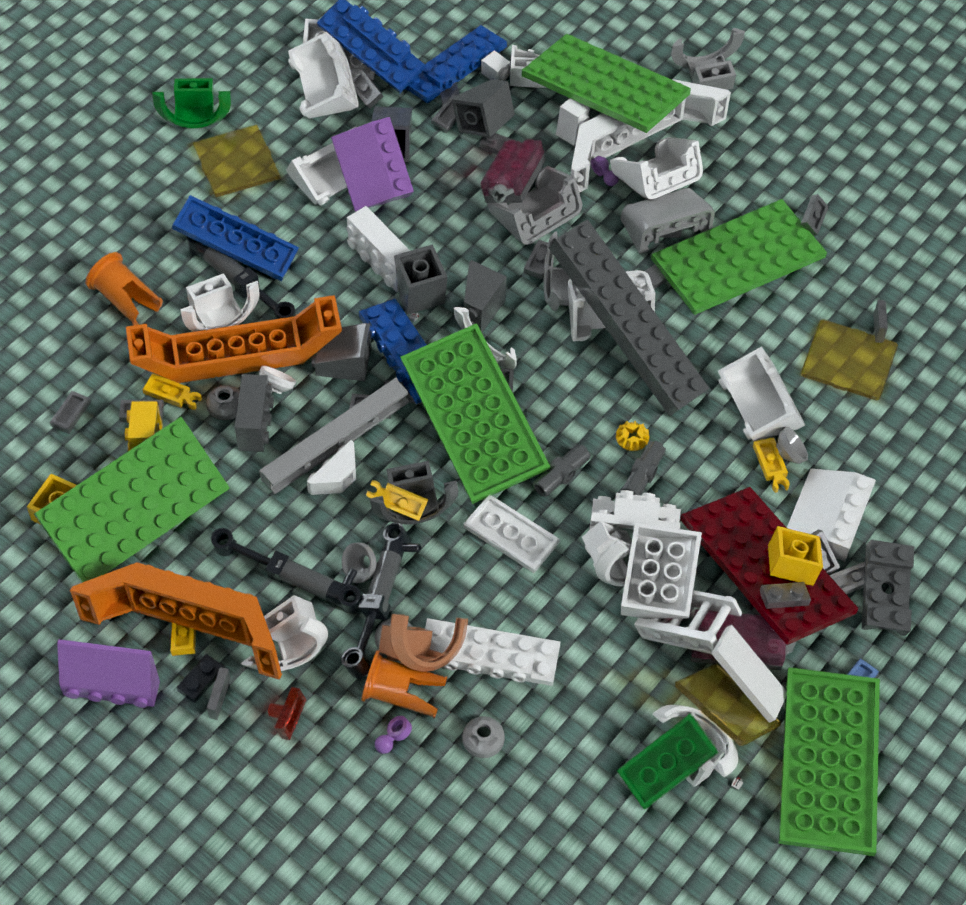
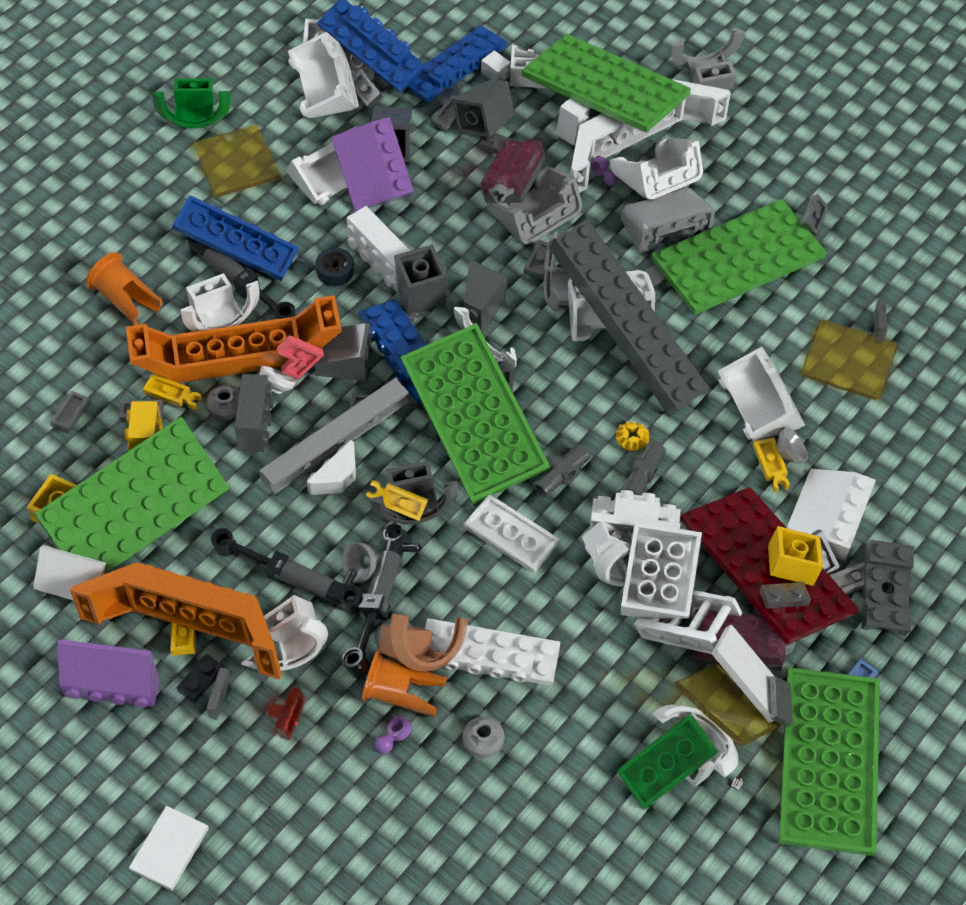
none -> white tile [33,545,106,600]
none -> white tile [129,806,209,891]
none -> coral plate [277,335,324,380]
none -> black wheel [315,247,354,286]
none -> flat silver tile [769,676,793,727]

